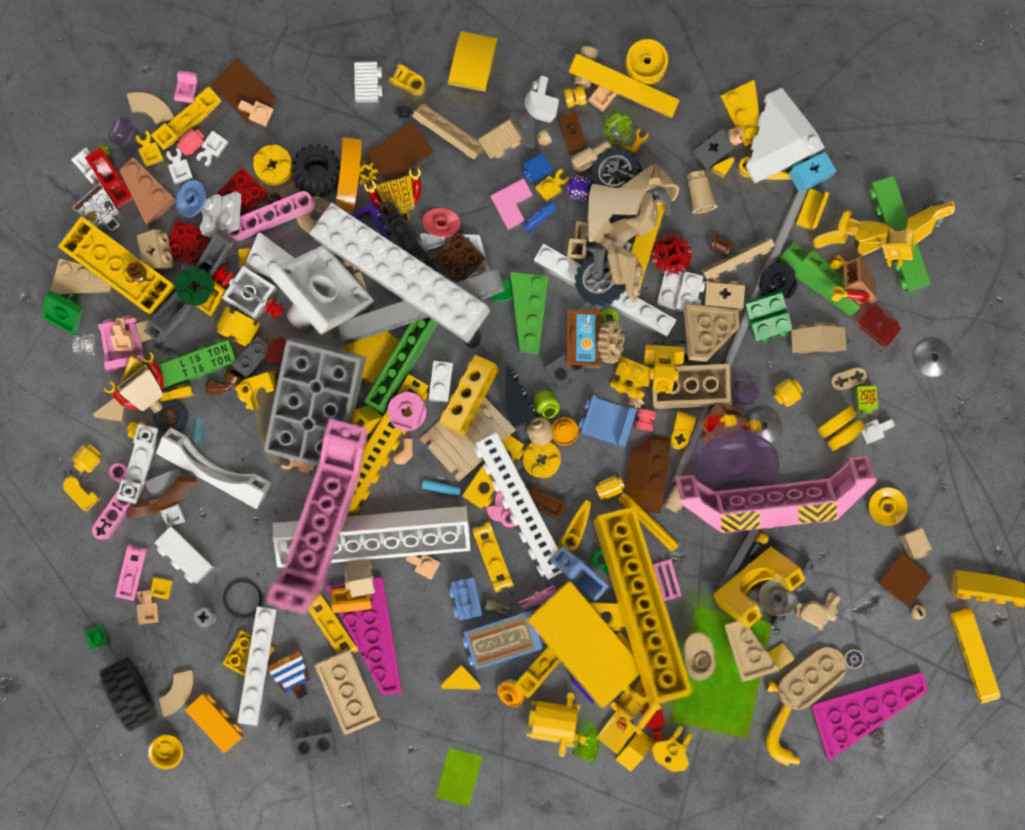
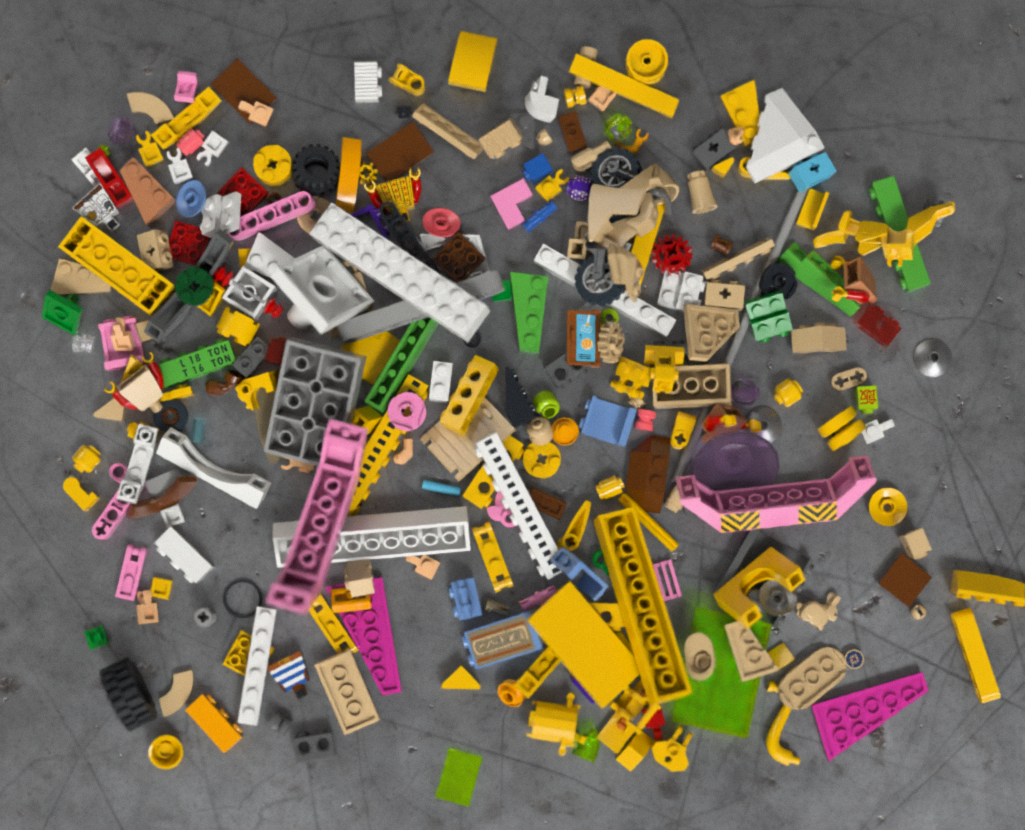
reddish brown bush [127,262,147,282] -> none
arm [746,532,769,559] -> none

